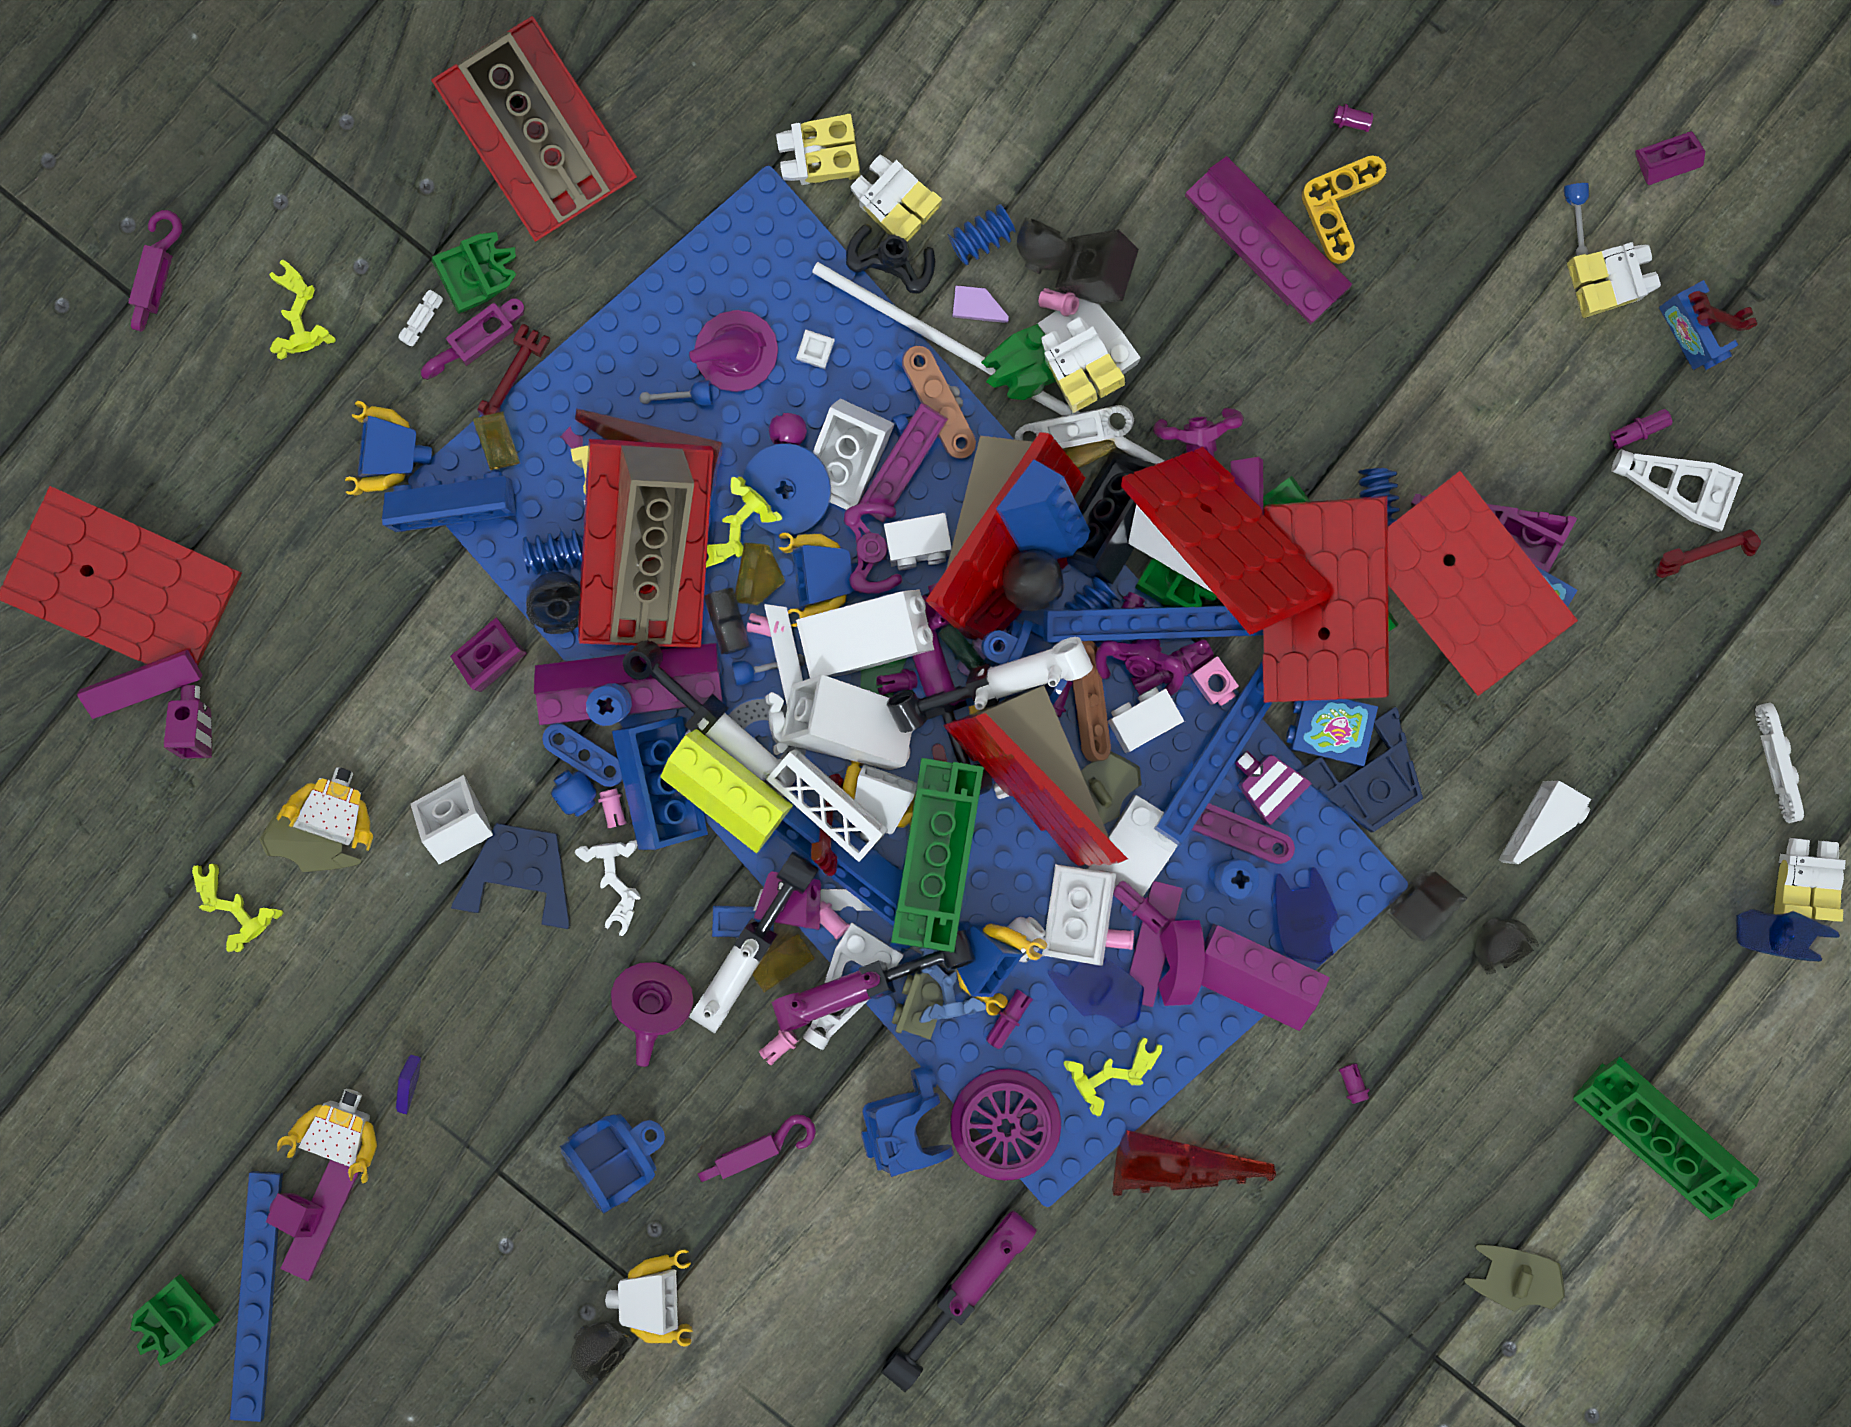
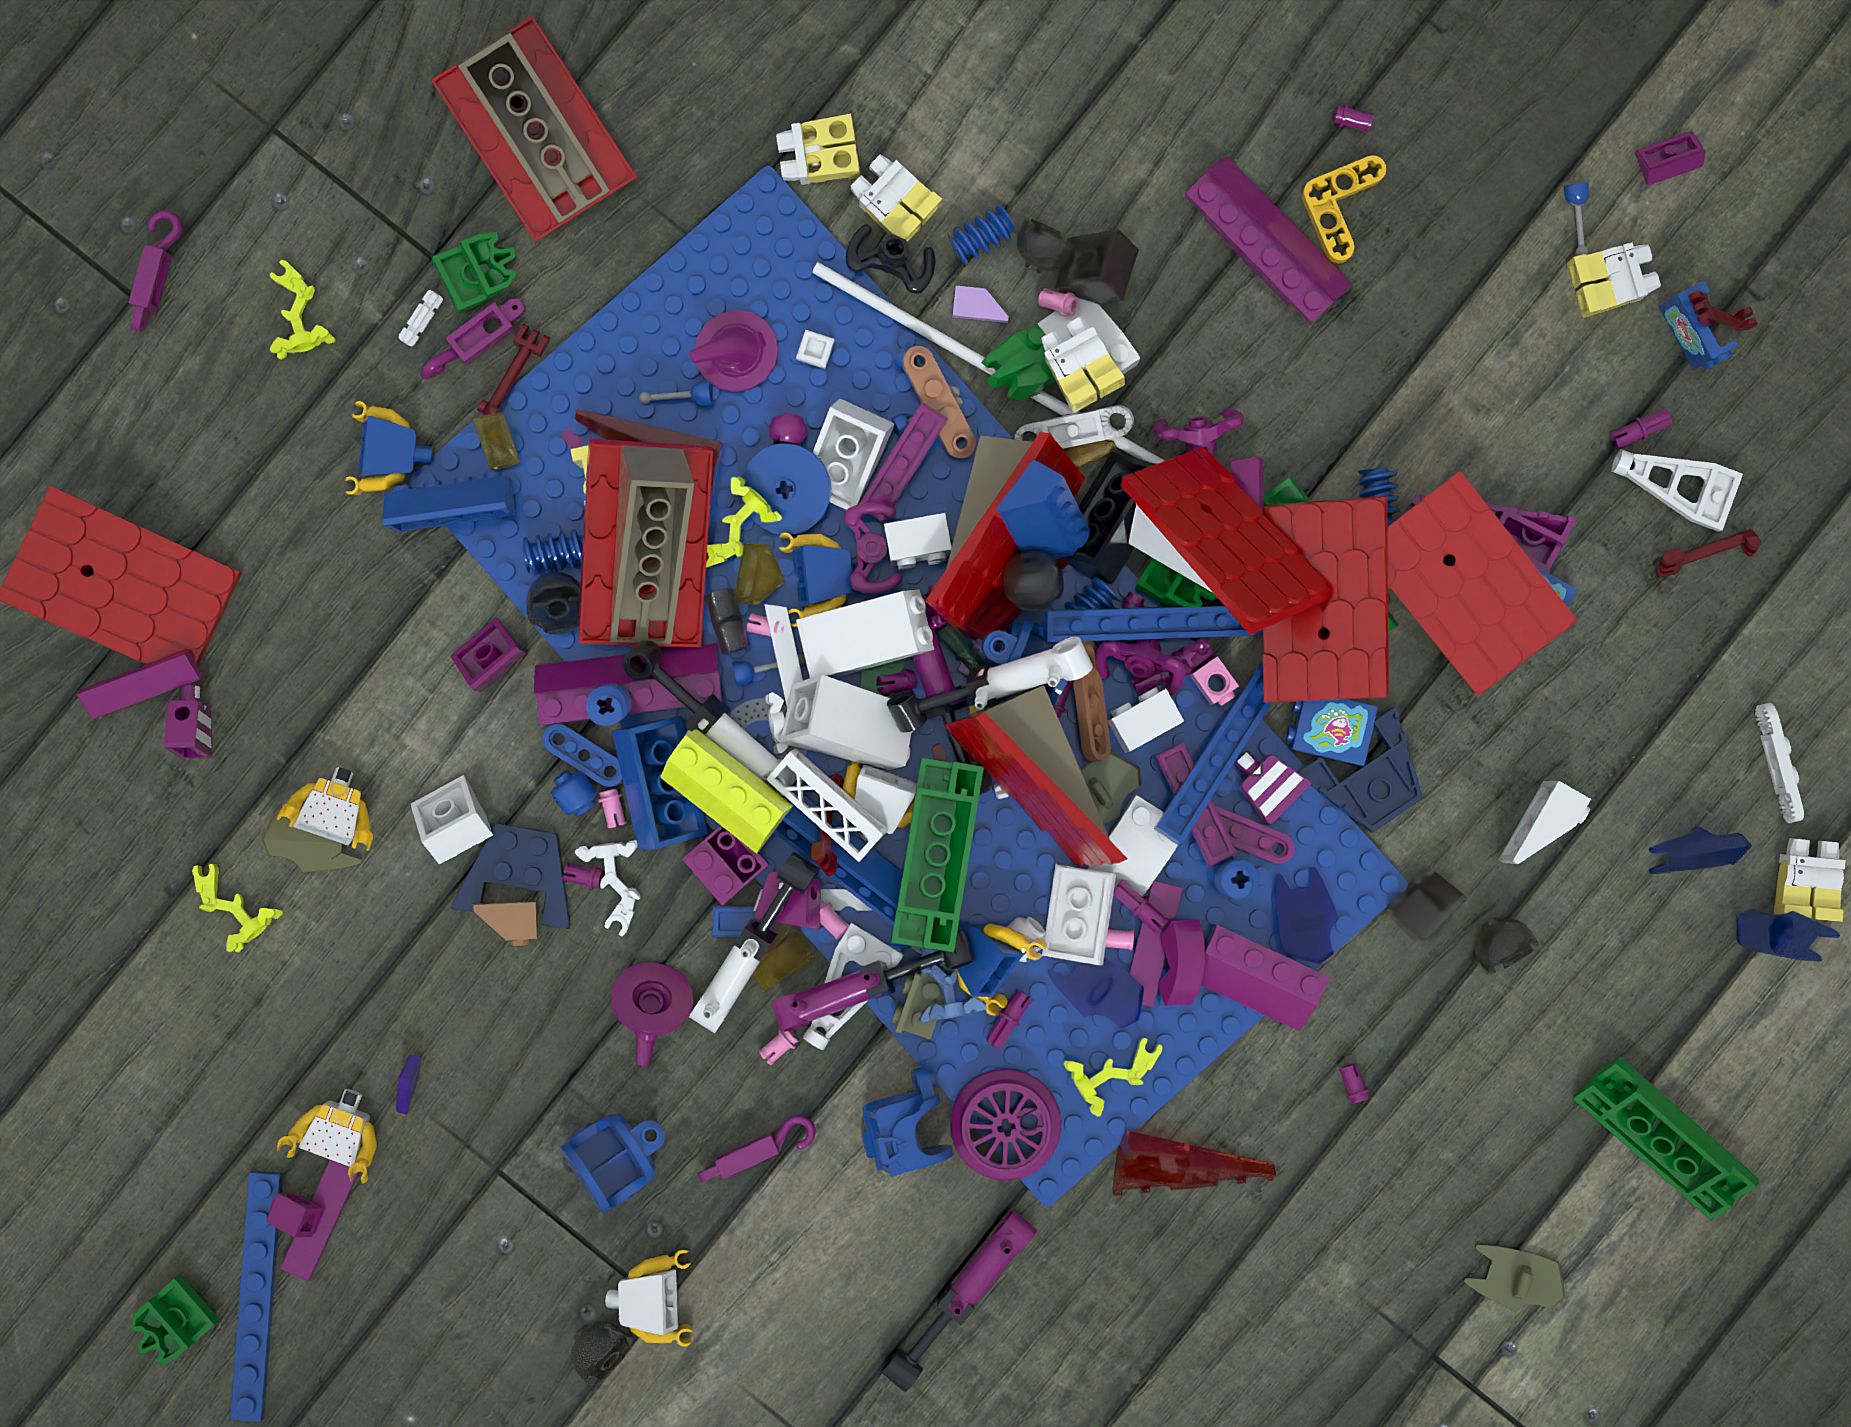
none -> medium nougat slope [472,901,537,946]
none -> magenta pin [563,862,604,890]
none -> magenta slope [682,826,769,906]
none -> magenta tile [1155,742,1237,867]
none -> clear blue shield [1649,827,1752,874]

